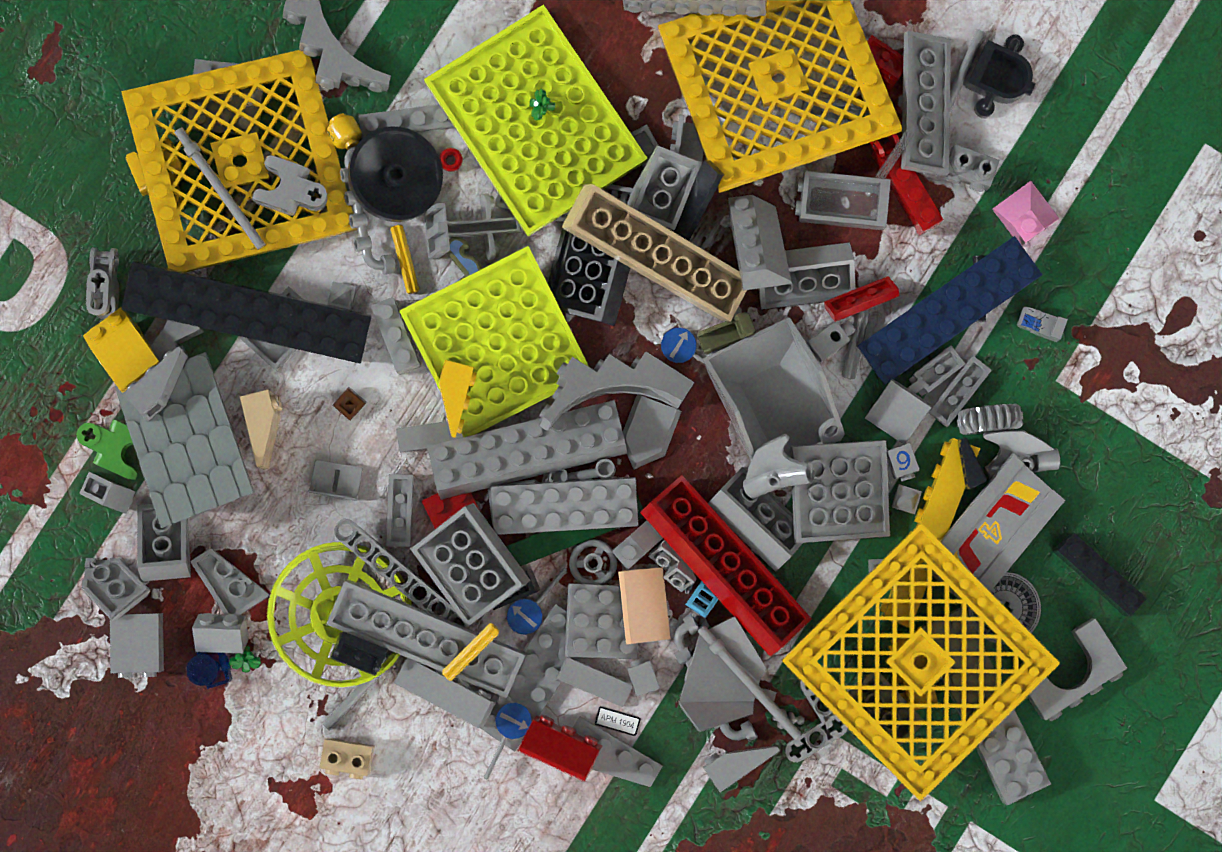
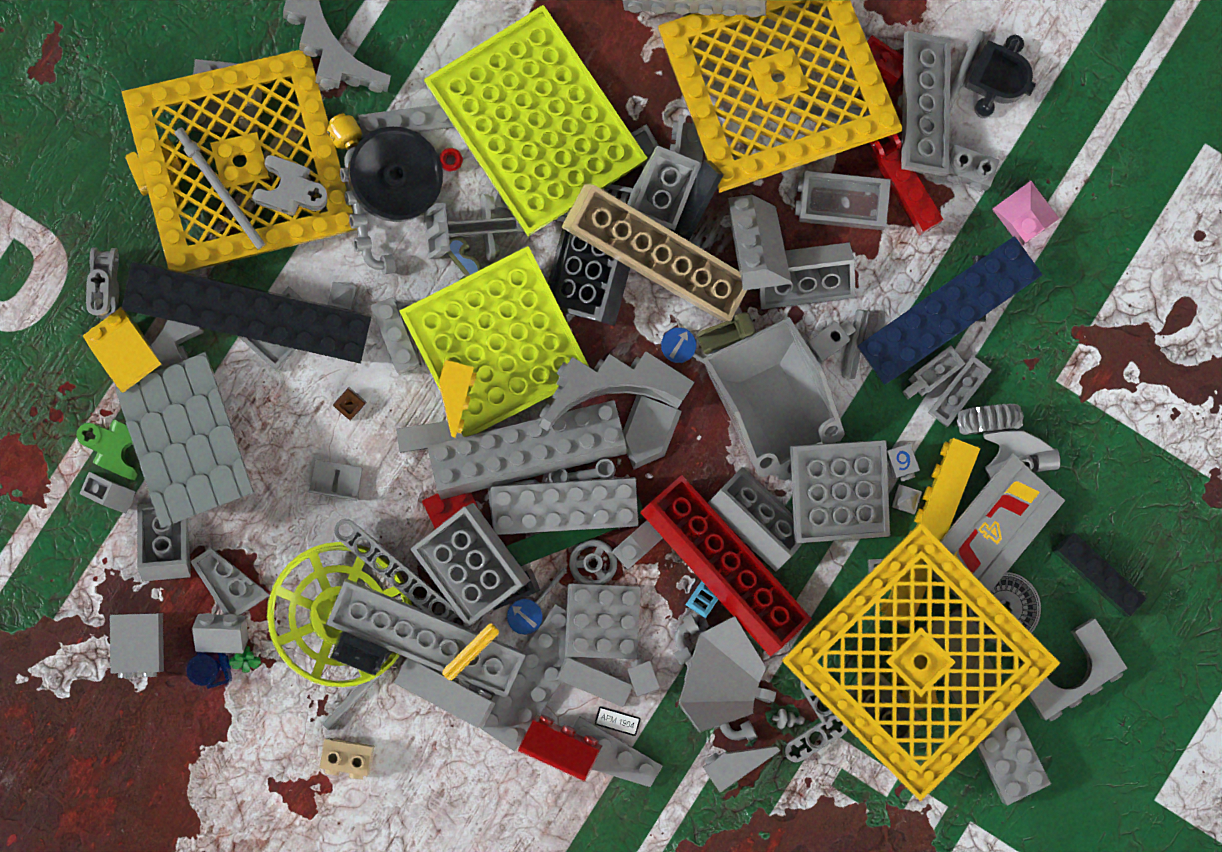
light grey tile [82,558,150,621] -> none
light grey slope [123,346,188,421] -> none
tan slope [240,390,283,470] -> none
light grey plate [386,474,414,547] -> none
yellow axle [391,225,420,294] -> none
blue piece [484,703,532,780] -> none
green plant [529,89,556,120] -> none
light nougat tile [619,567,670,644] -> none
light grey slope [648,540,696,592] -> none
light grey bar [697,625,802,740] -> none
light grey pin [743,434,815,498] -> none
red plate [824,276,900,322] -> none
light grey tile [865,379,932,445] -> none
light grey piece [875,125,916,185] -> none
black slope [958,437,987,490] -> none
light grey leg [1017,307,1068,342] -> none

